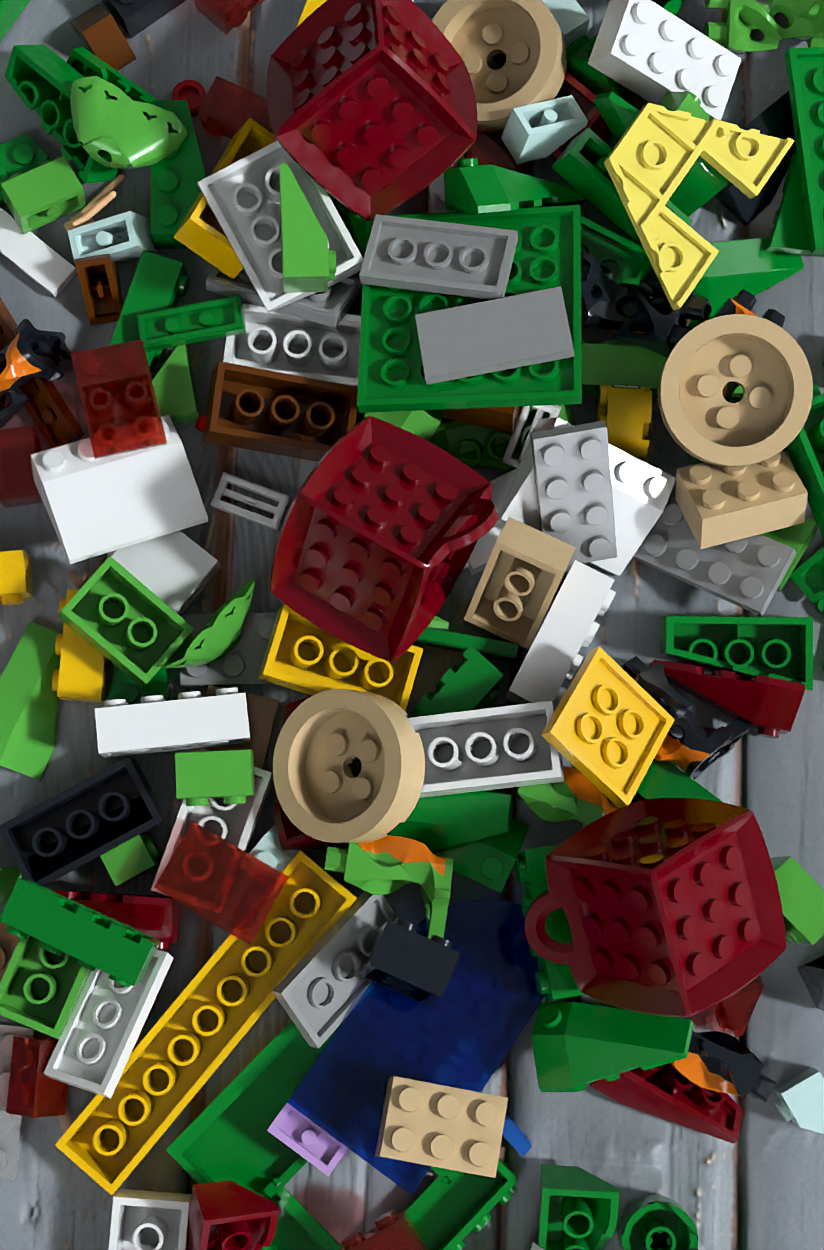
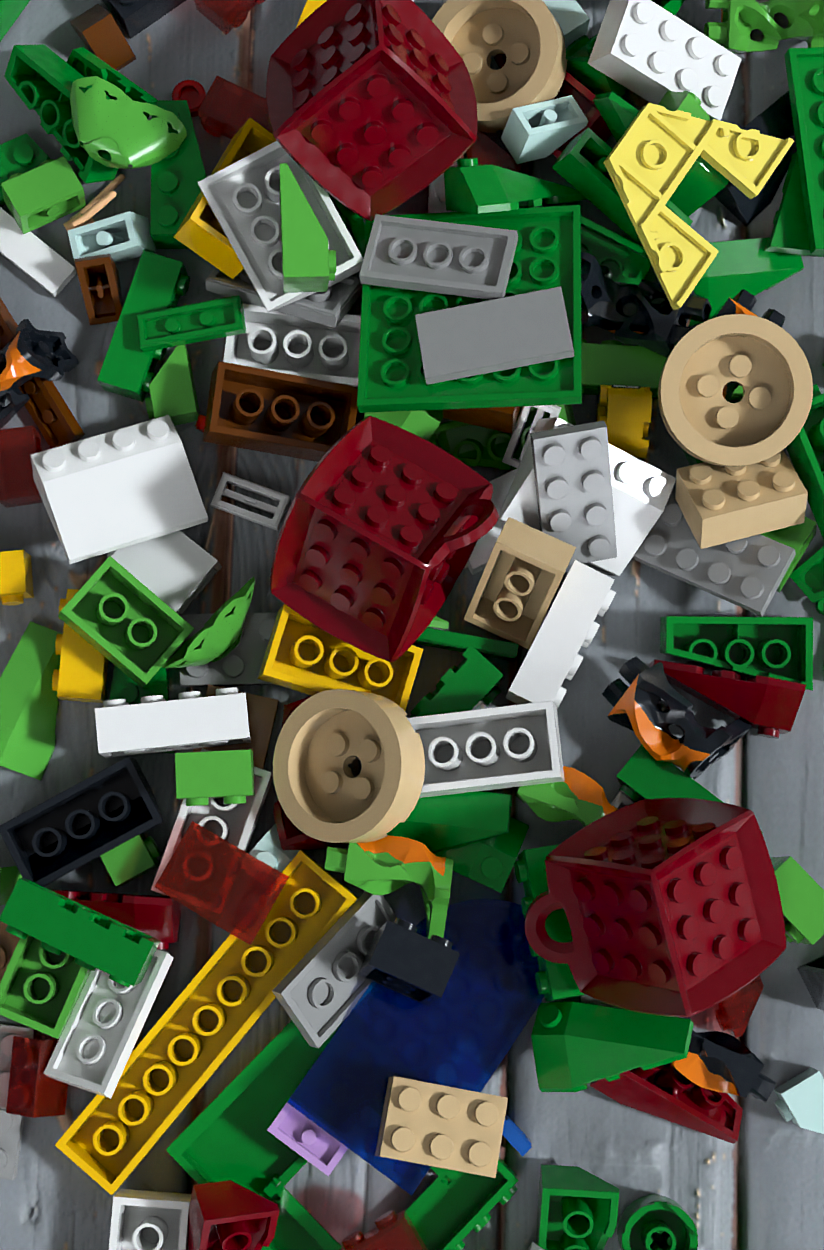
clear red slope [70,339,167,459] -> none
yellow plate [541,646,675,808] -> none

